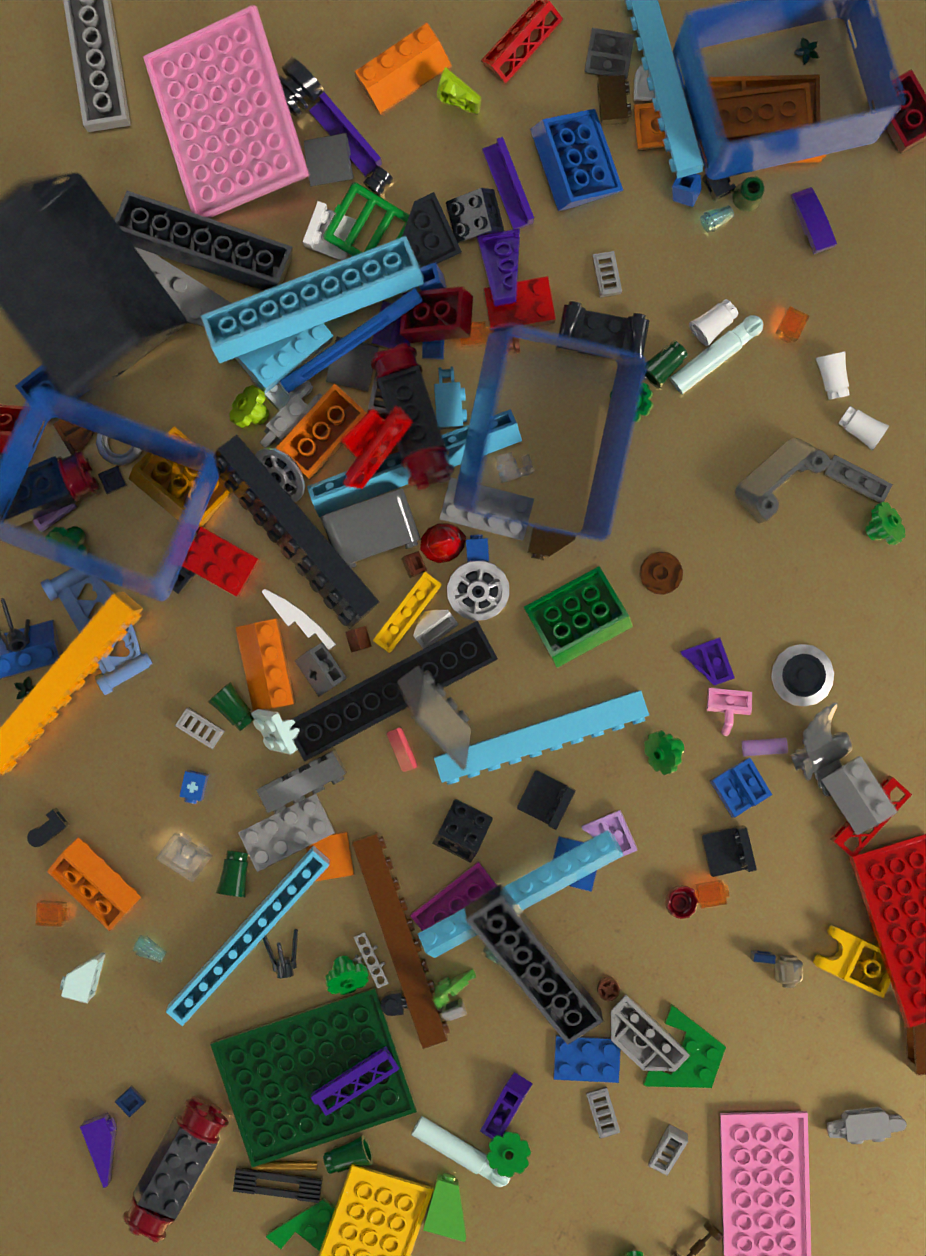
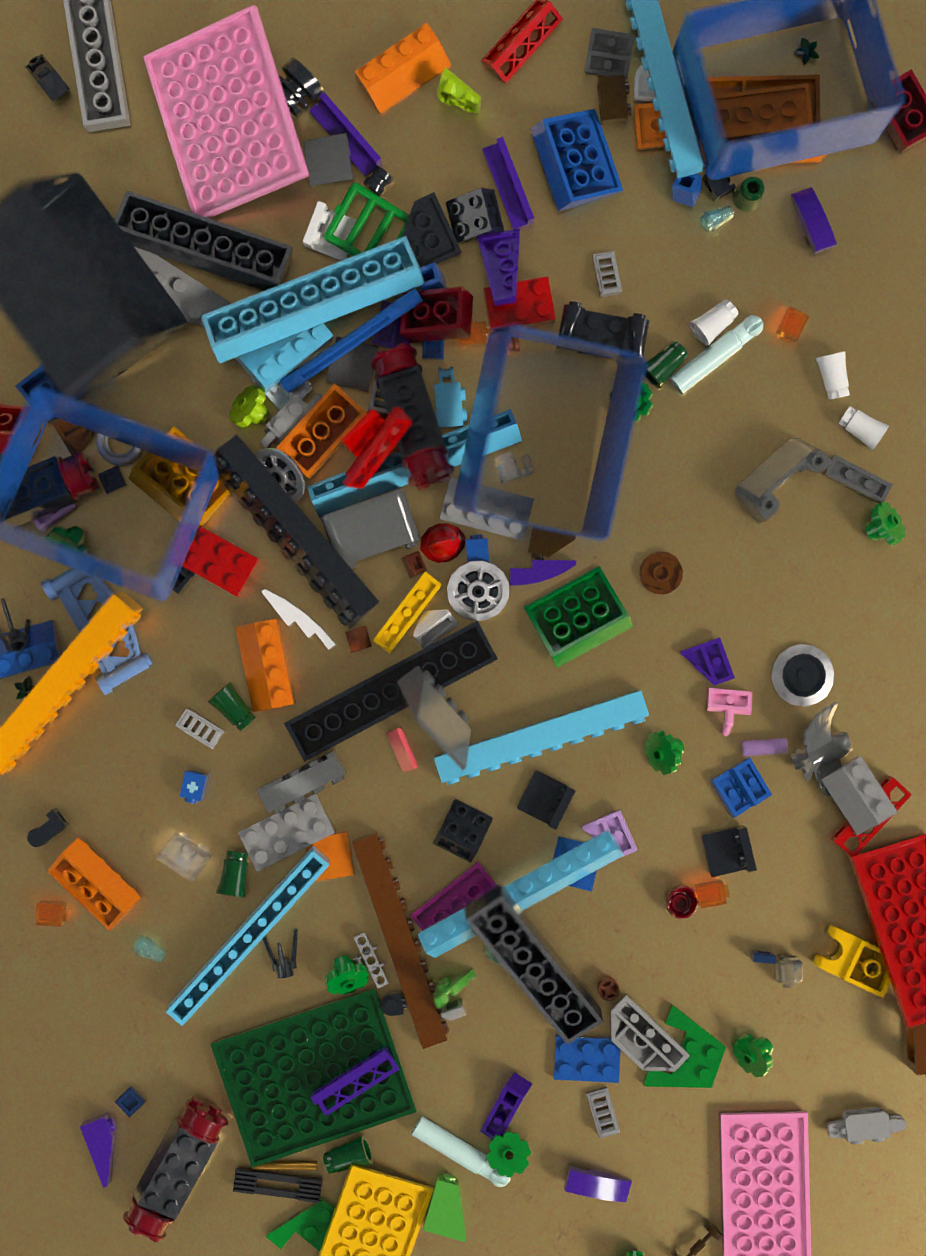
light aqua slope [60,952,106,1003] -> none
light aqua piece [251,709,299,754] -> none
dark grey brick [295,642,346,697] -> none
light grey slope [648,1125,688,1176] -> none
none -> black slope [25,54,70,102]
none -> dark purple slope [510,560,576,586]
none -> dark purple slope [564,1166,632,1202]
none -> green plant [733,1034,773,1077]

